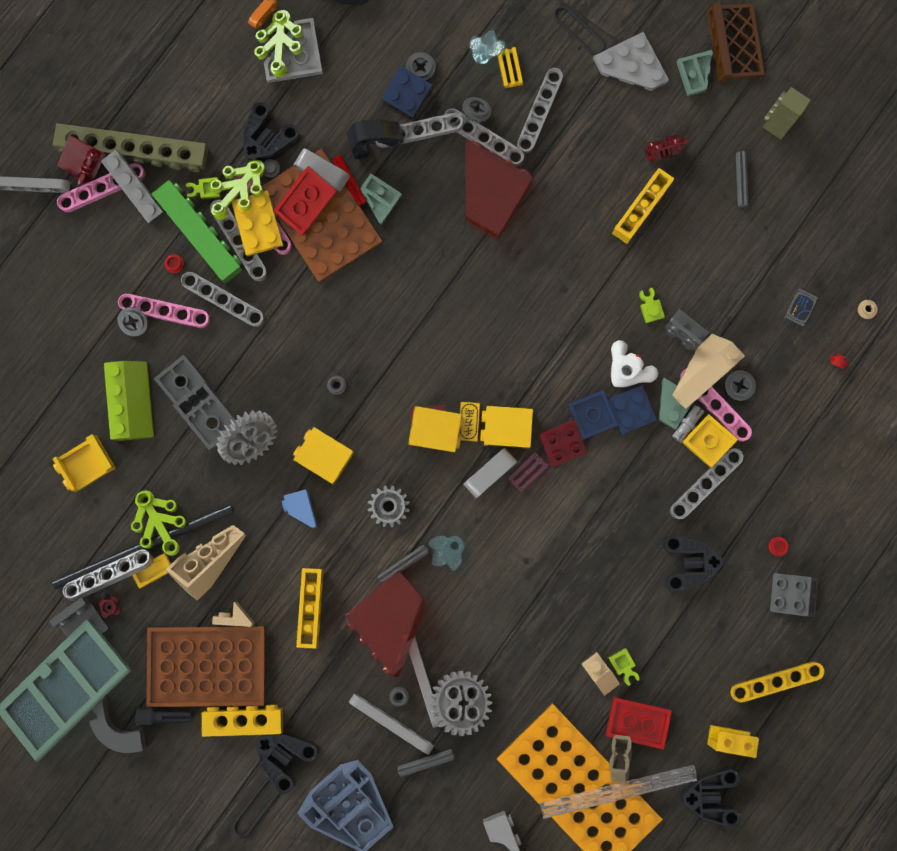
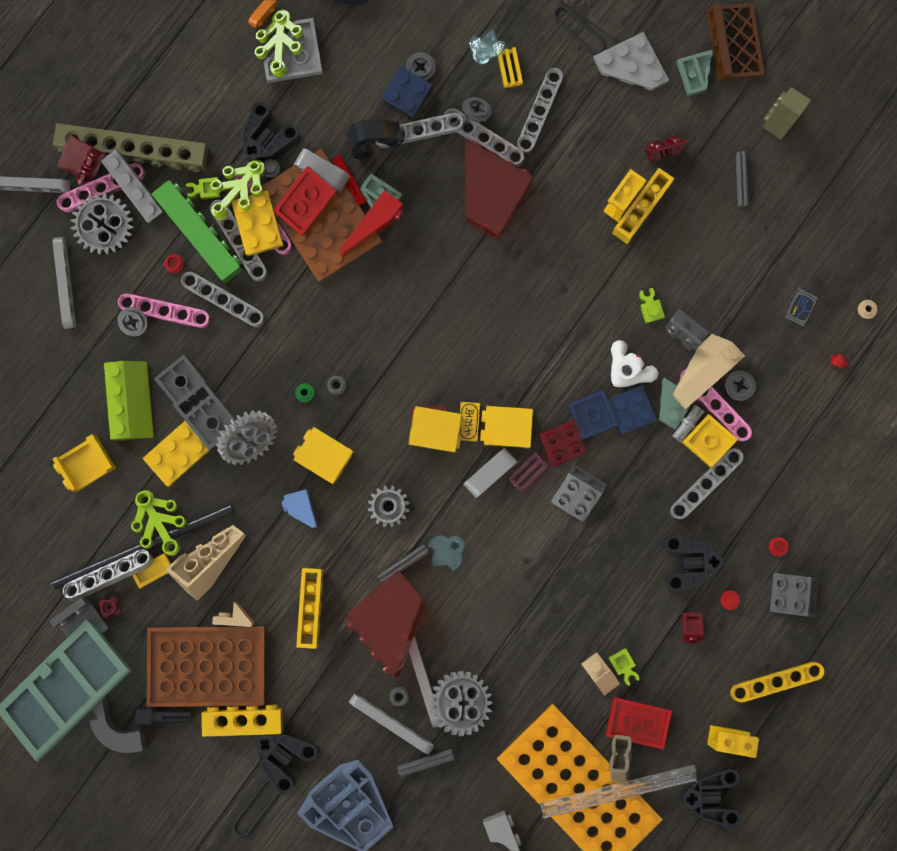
none -> light grey beam [53,237,76,329]
none -> light grey gear [71,193,134,255]
none -> yellow plate [142,421,209,487]
none -> green plate [295,383,314,403]
none -> red slope [339,191,404,258]
none -> dark grey bracket [551,465,606,522]
none -> yellow panel [604,169,646,222]
none -> dark red bracket [681,613,704,644]
none -> red plate [720,590,740,610]

